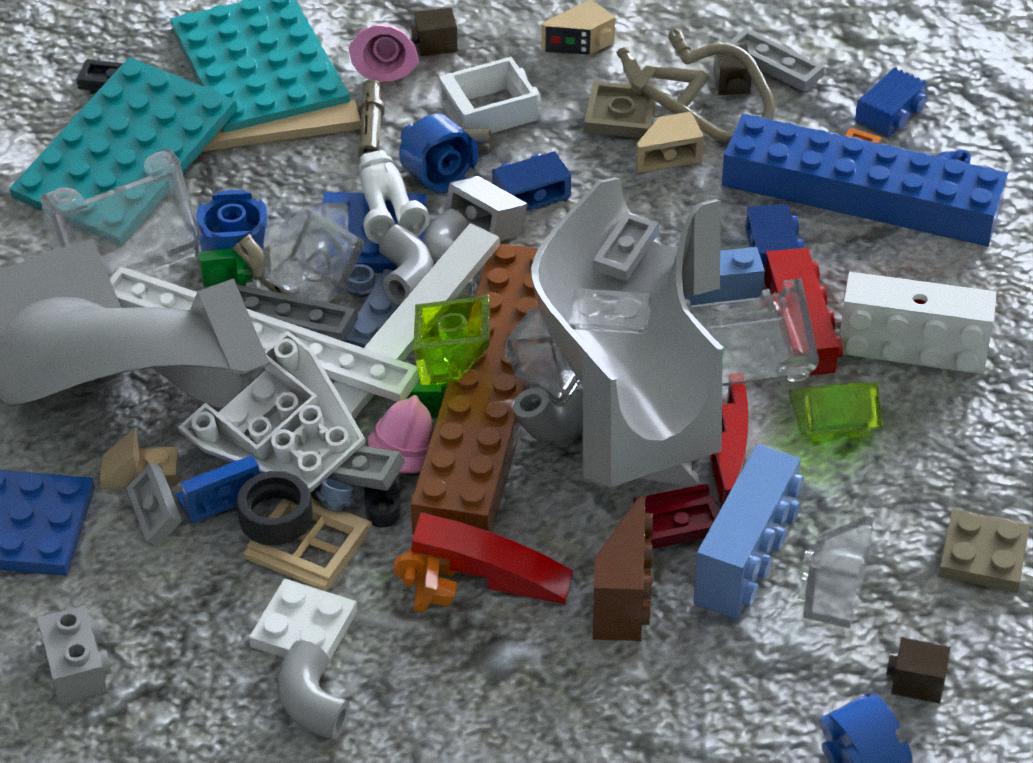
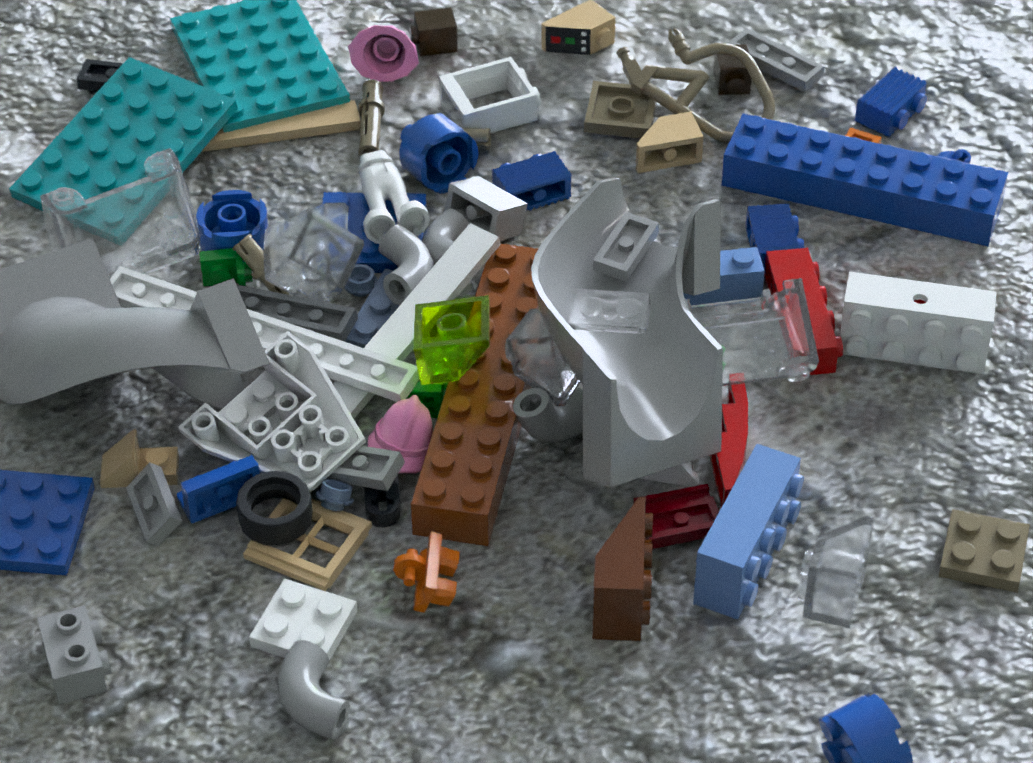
red slope [411,513,573,604] -> none
clear neon green slope [789,382,883,441] -> none
dark brown brick [886,637,951,704] -> none

